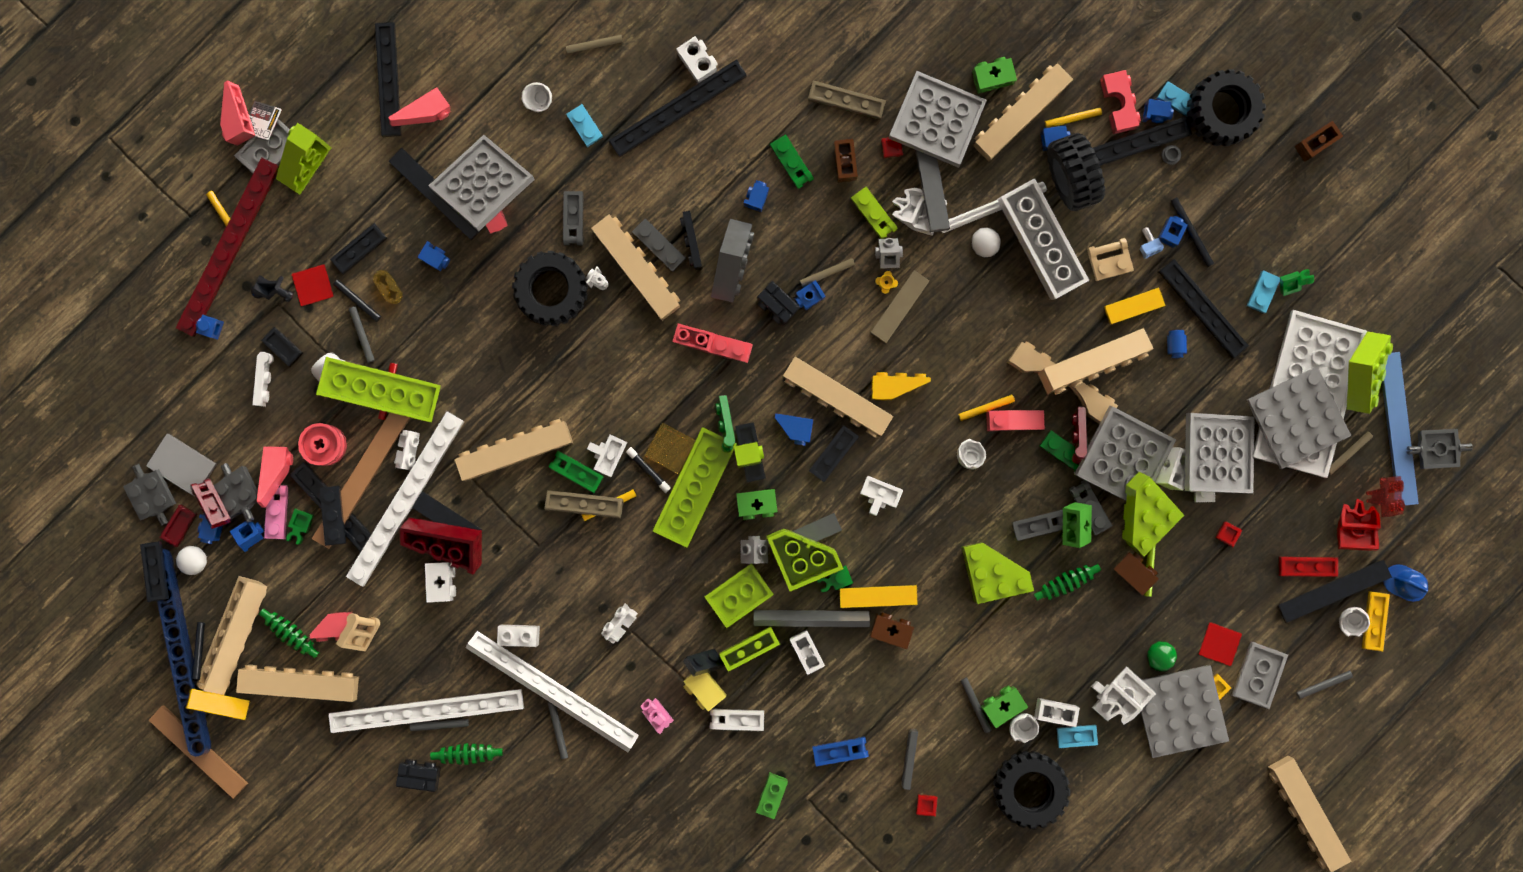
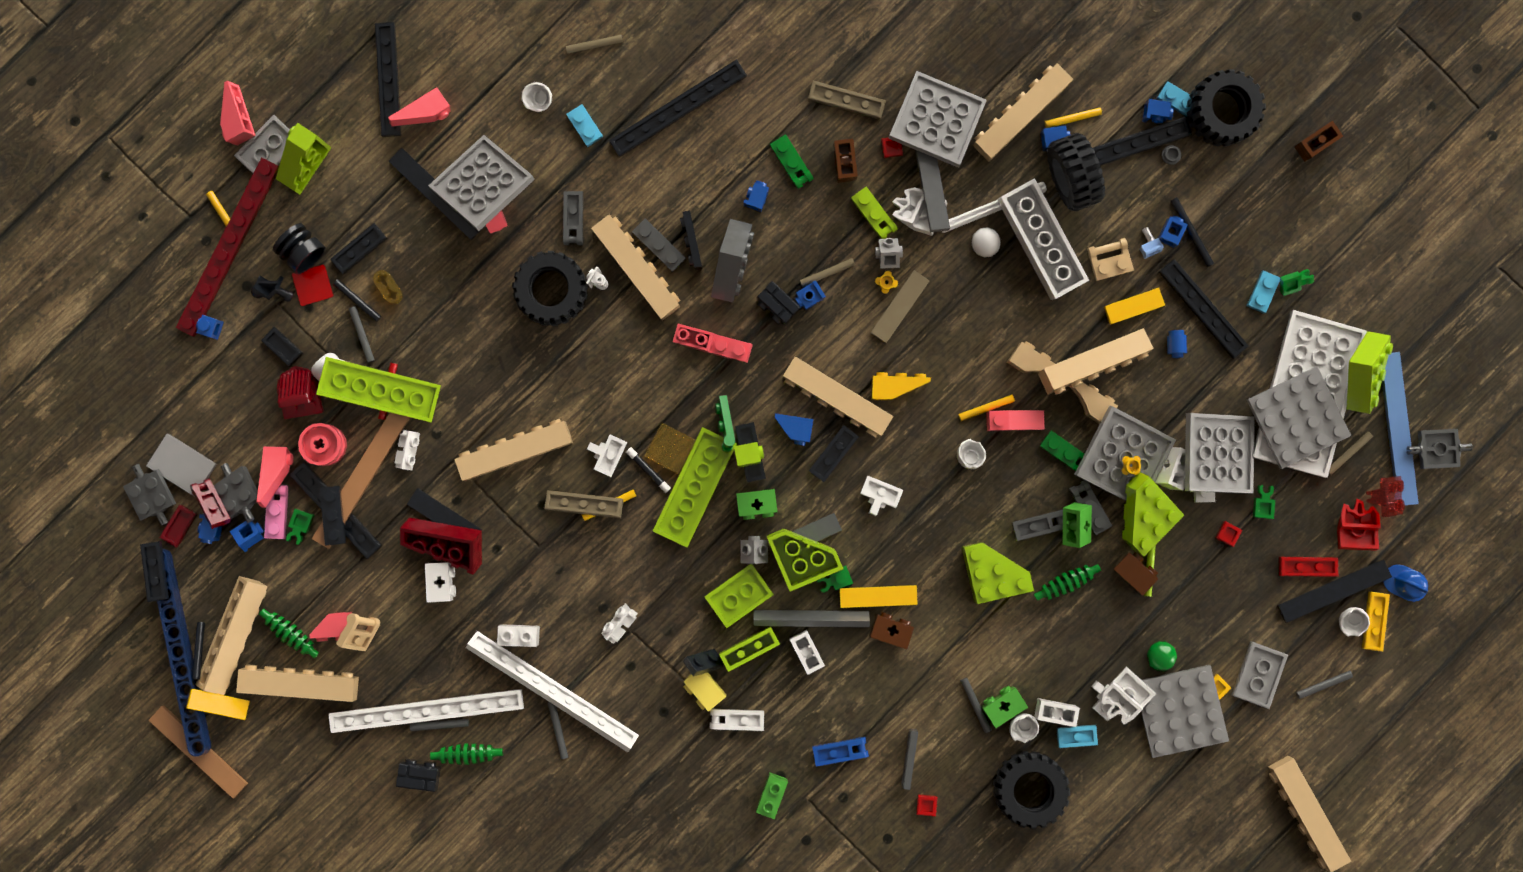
white hair [176,546,207,575] -> none
sticker [249,101,282,140] -> none
white plate [253,352,274,407] -> none
white plate [346,412,464,587] -> none
blue brick [418,241,450,271] -> none
green plate [548,450,604,493] -> none
bright pink hips [641,698,674,734] -> none
white brick [676,36,718,84] -> none
bright green brick [972,57,1017,93] -> none
plate [1071,407,1087,464] -> none
coral arch [1100,70,1141,134] -> none
red sticker [1199,622,1242,666] -> none
none -> black wheel [272,223,326,275]
none -> dark red piece [277,366,324,419]
none -> yellow plate [1121,456,1141,475]
none -> green plate [1253,485,1275,519]

